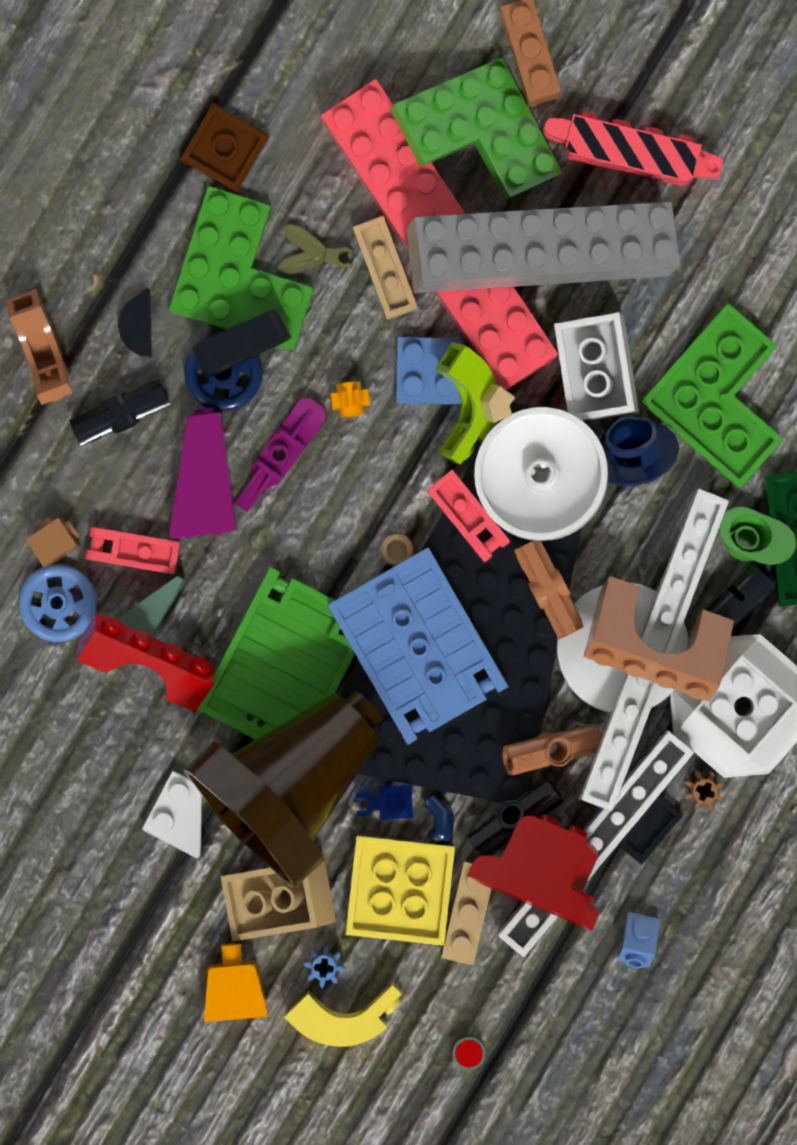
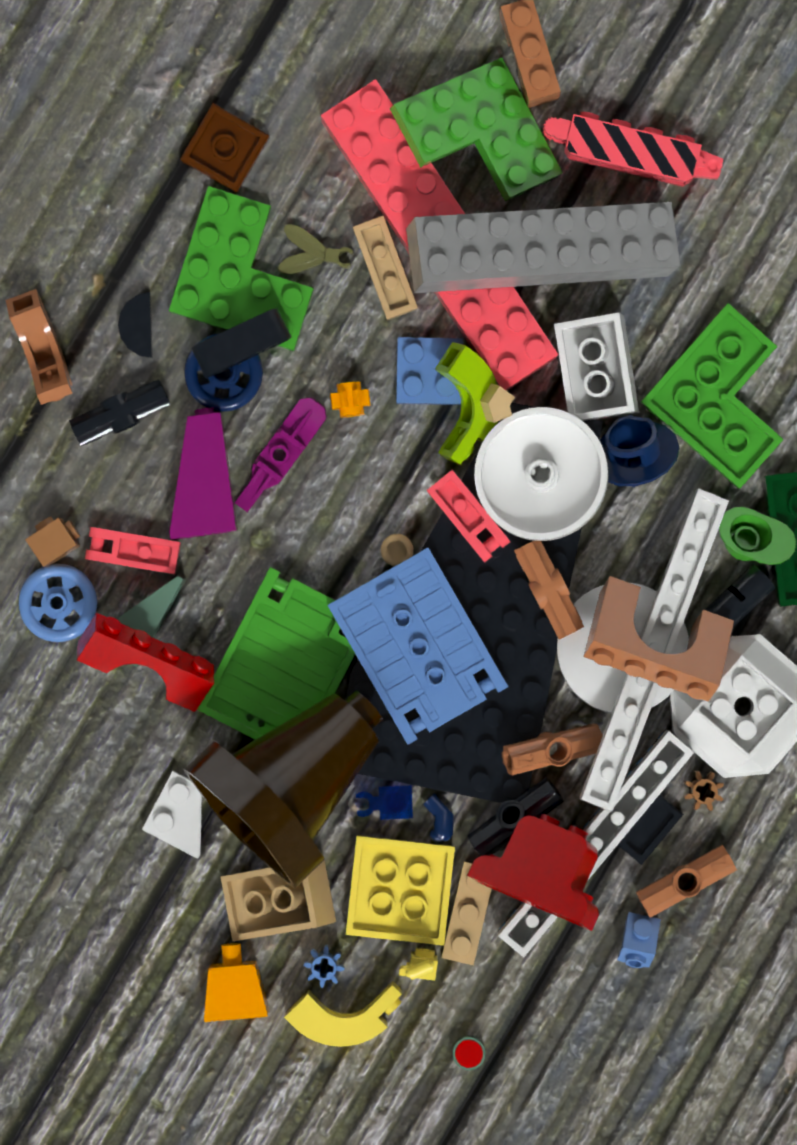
none -> light yellow piece [399,948,438,981]
none -> nougat piece [636,845,737,918]

